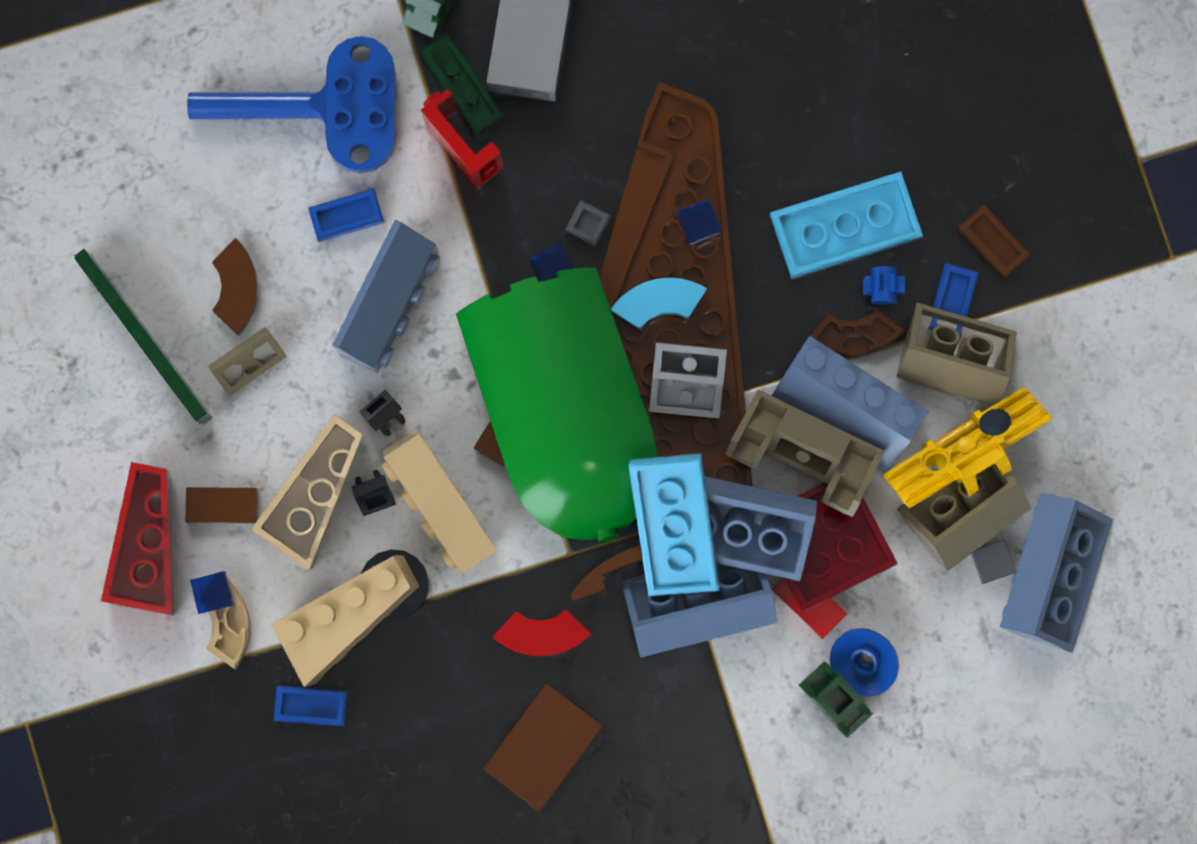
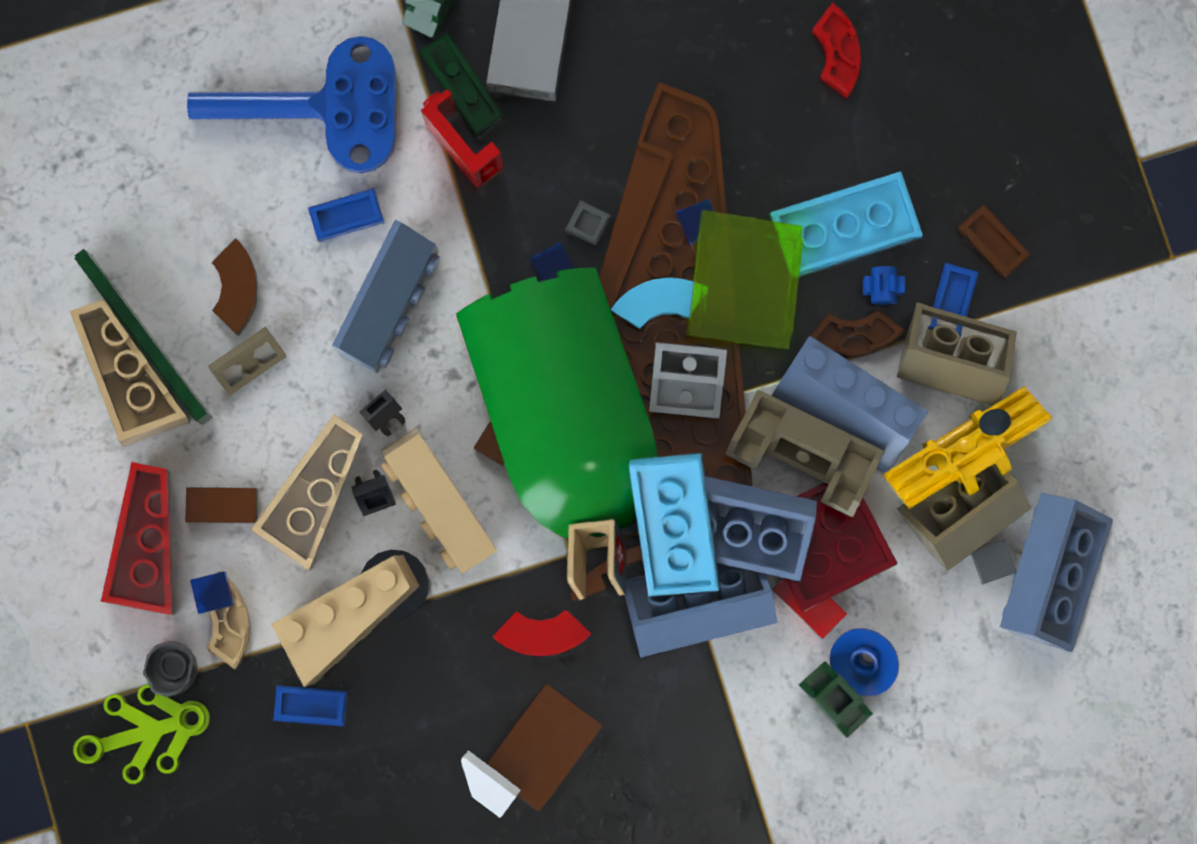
none -> tan wedge [70,299,189,447]
none -> lime plant [73,684,210,784]
none -> dark grey hair [143,641,198,697]
none -> white tile [461,750,521,818]
none -> tan piece [567,520,626,600]
none -> clear neon green piece [687,210,803,350]
none -> red tile [812,2,861,98]

